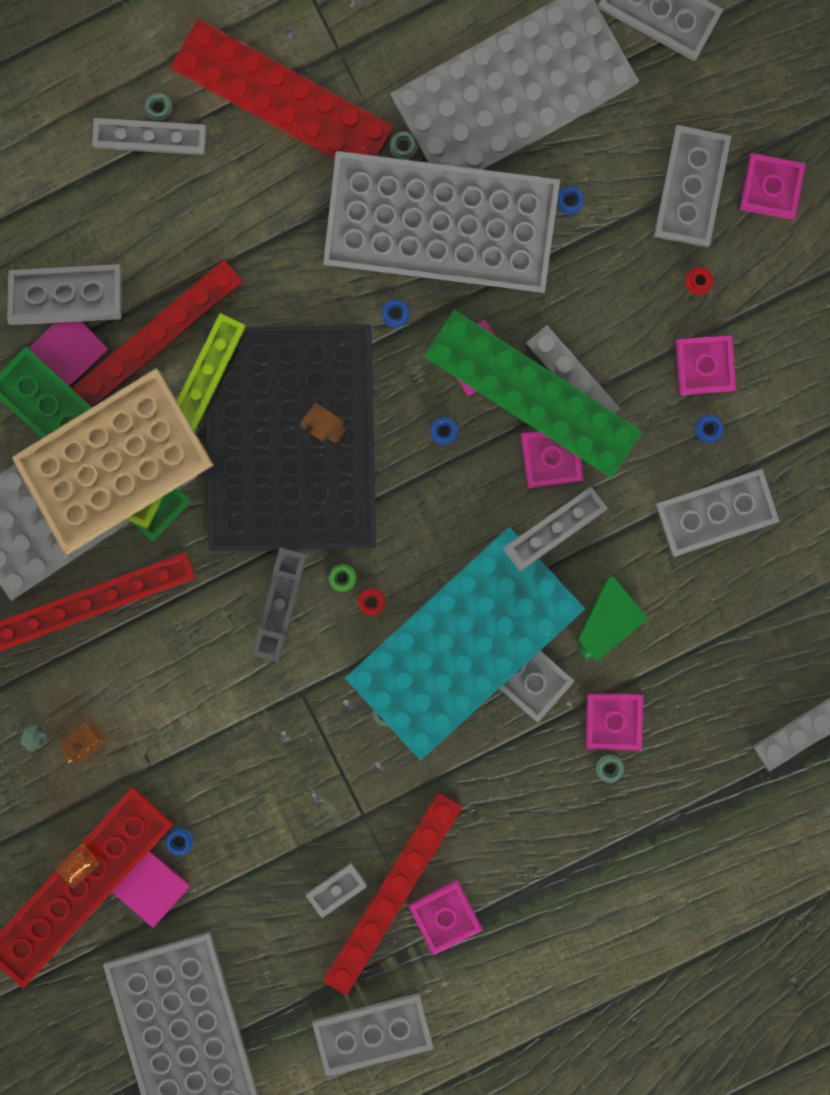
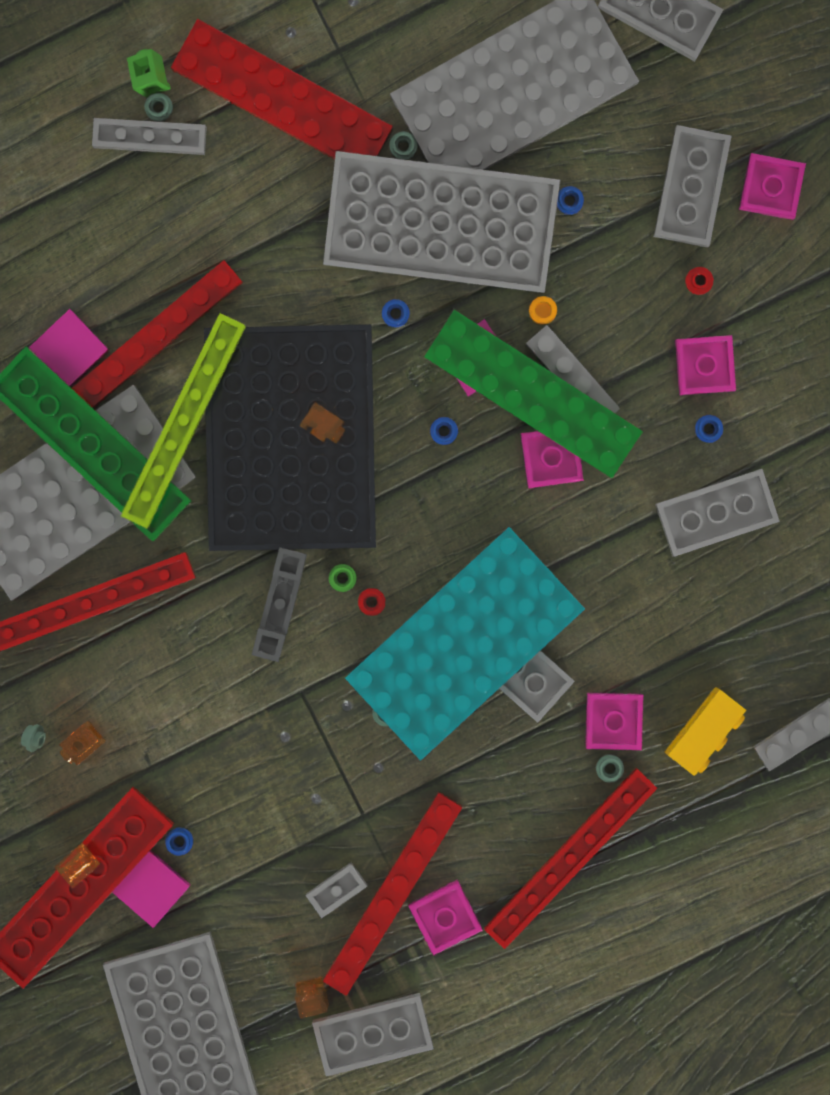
light grey plate [7,264,122,325] -> none
tan plate [12,368,213,554] -> none
light grey plate [503,487,608,571] -> none
green slope [576,575,648,662] -> none
none -> bright green brick [127,49,171,98]
none -> clear orange brick [295,976,329,1019]
none -> red plate [484,768,658,949]
none -> light orange tile [529,296,557,325]
none -> yellow brick [664,687,746,776]

